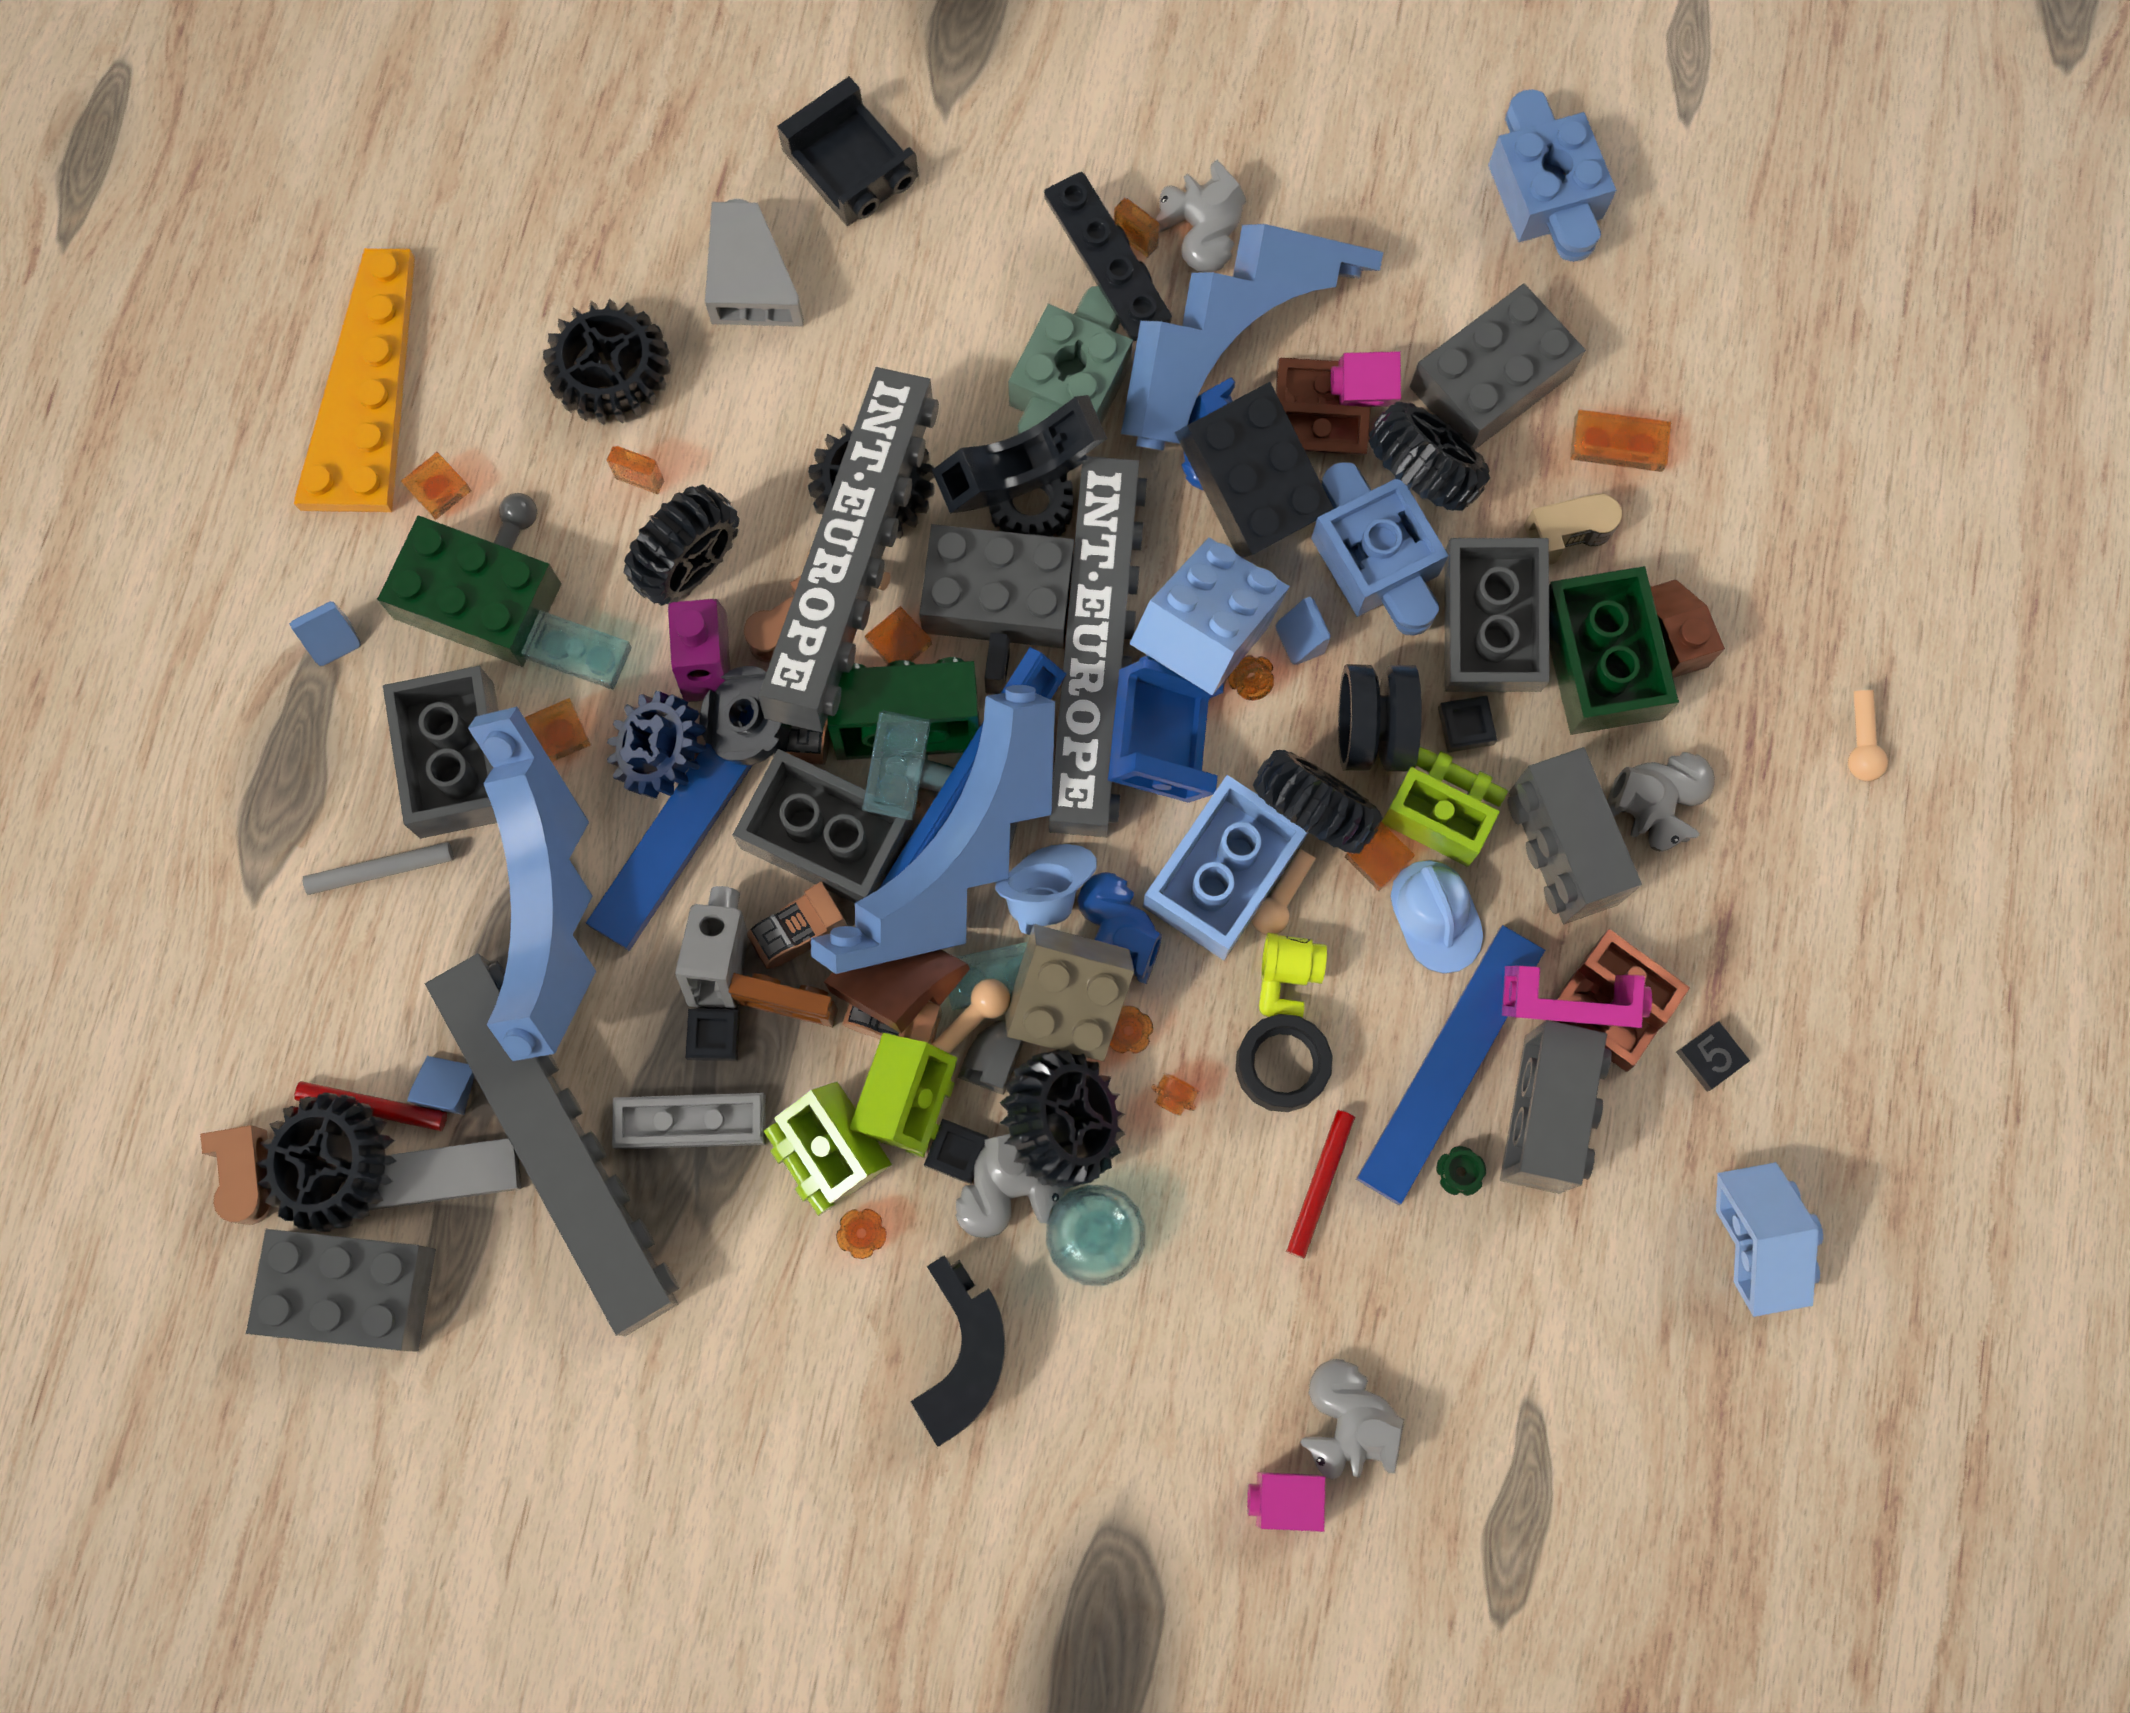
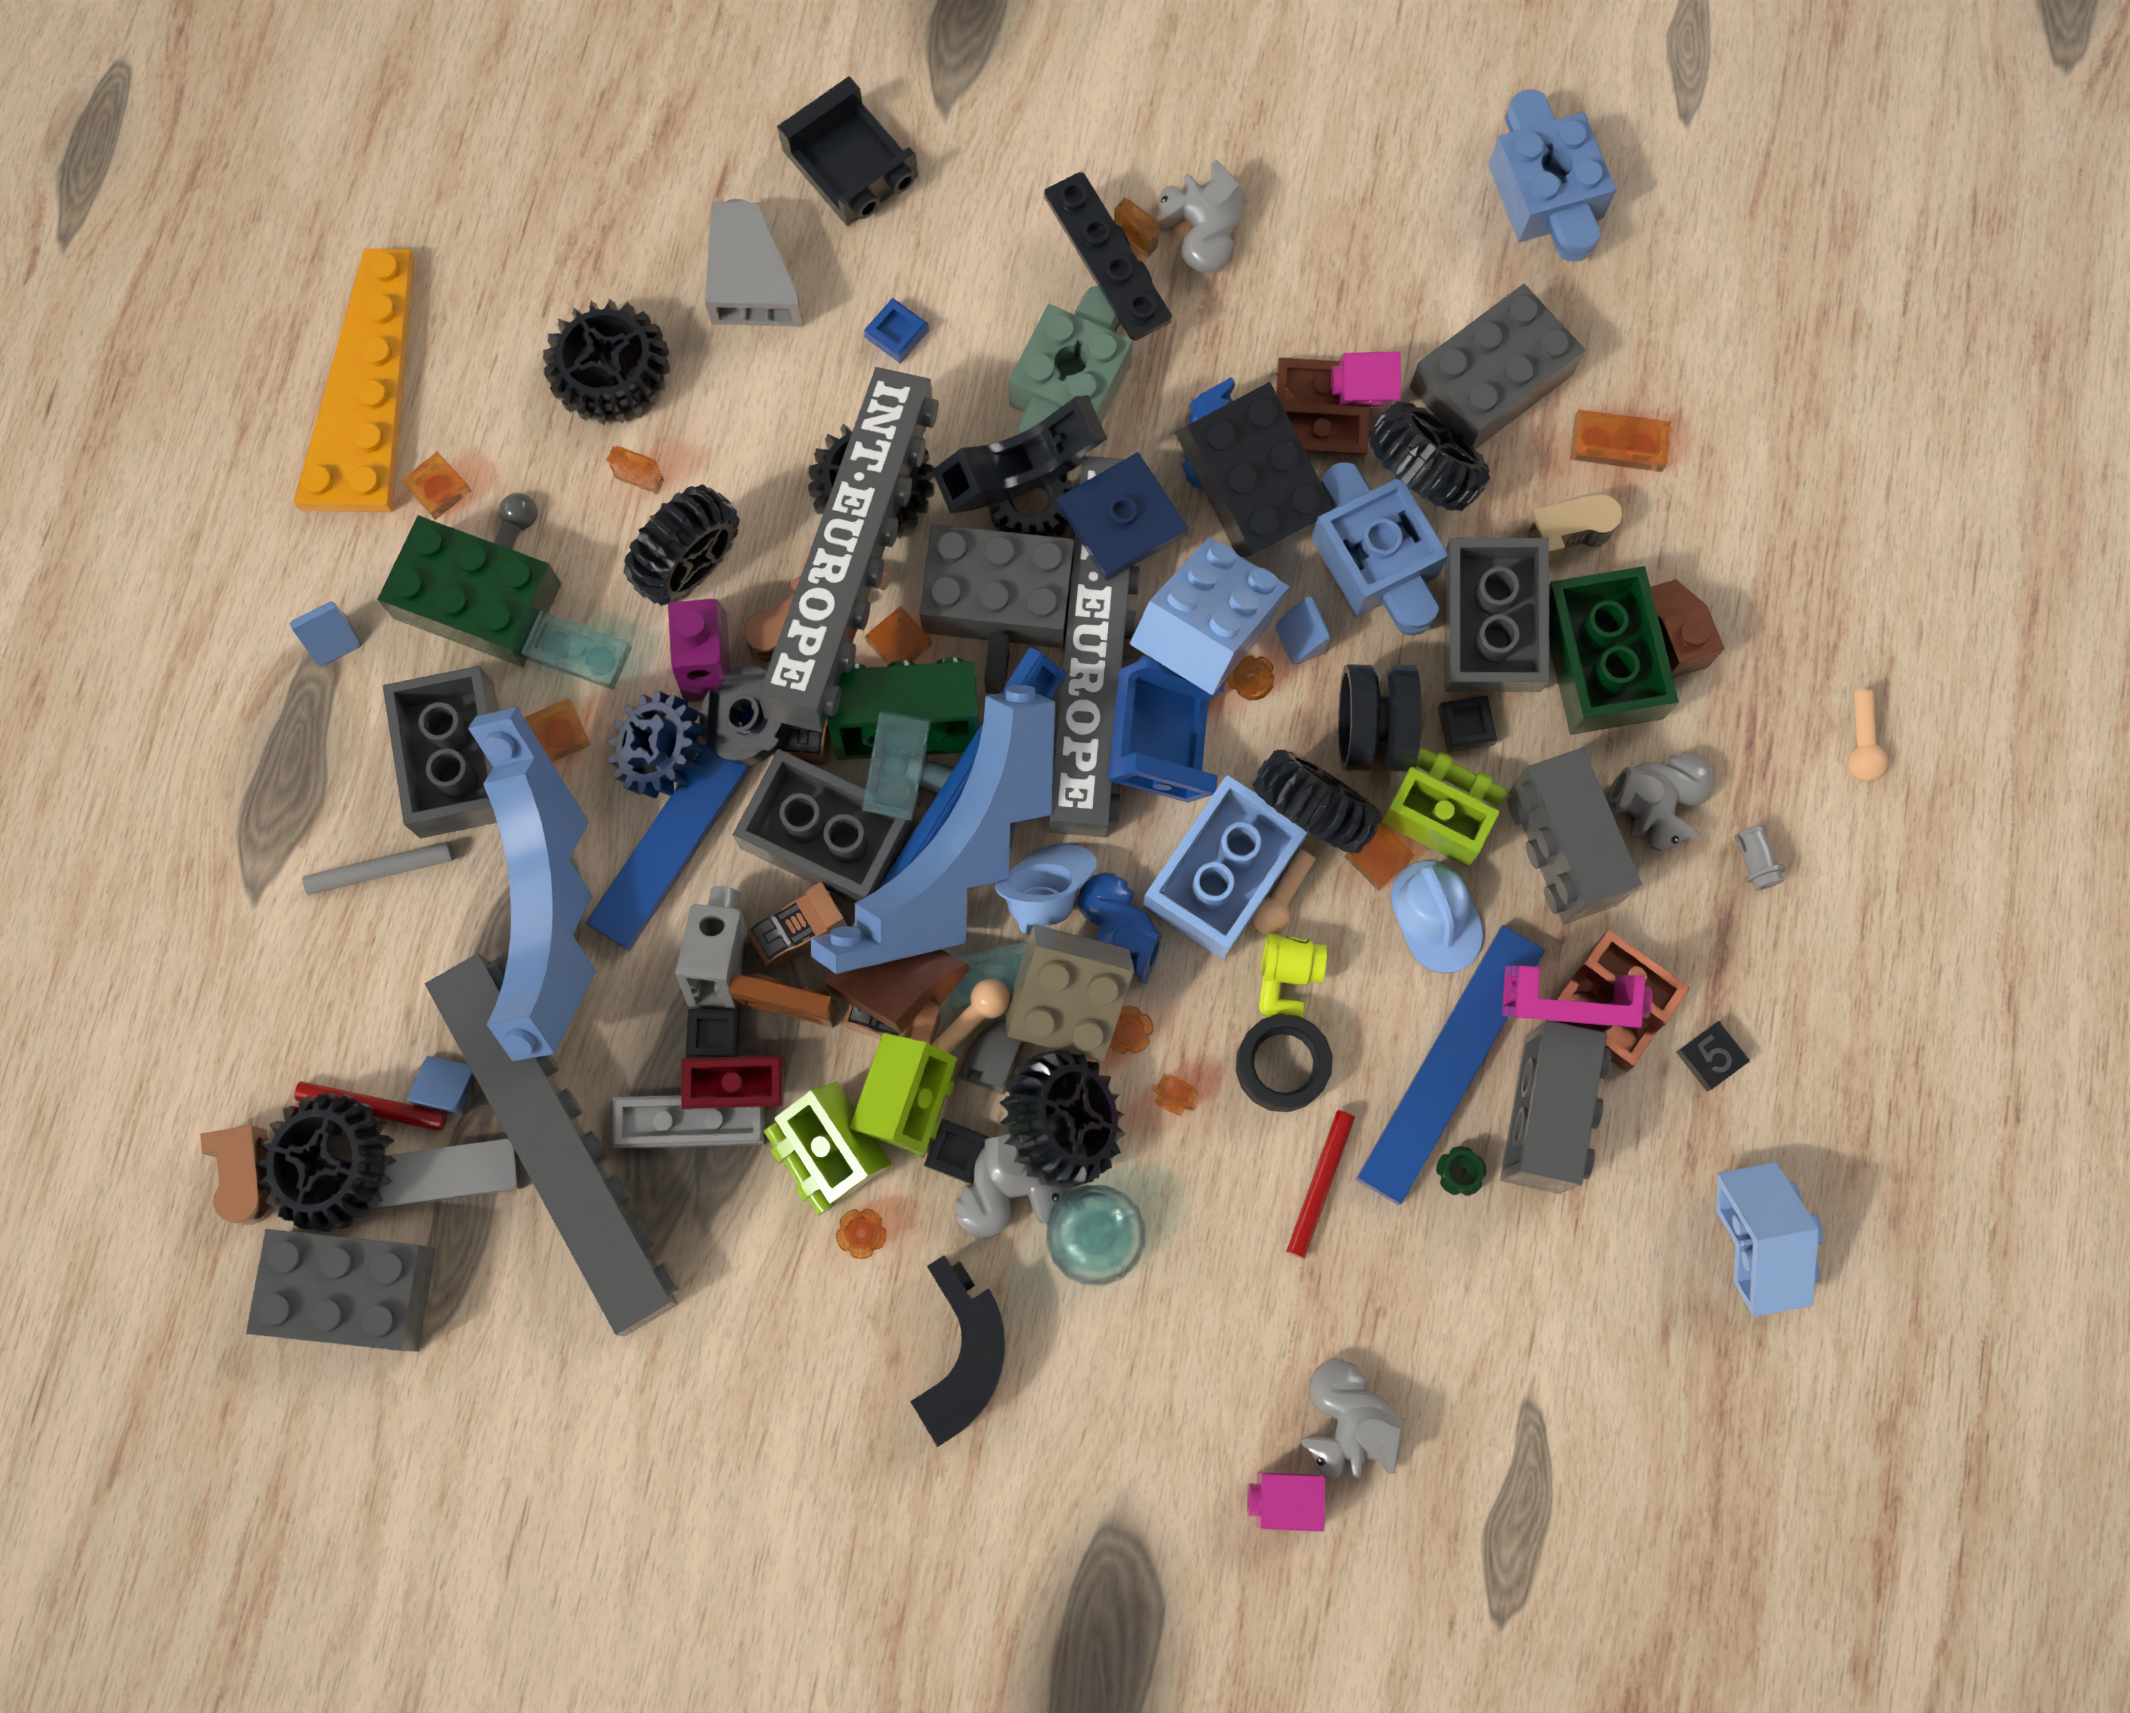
medium blue arch [1121,224,1383,451] -> none
none -> dark red slope [681,1056,786,1110]
none -> blue tile [864,297,929,364]
none -> dark blue plate [1057,452,1189,581]
none -> light grey pin [1734,825,1786,891]

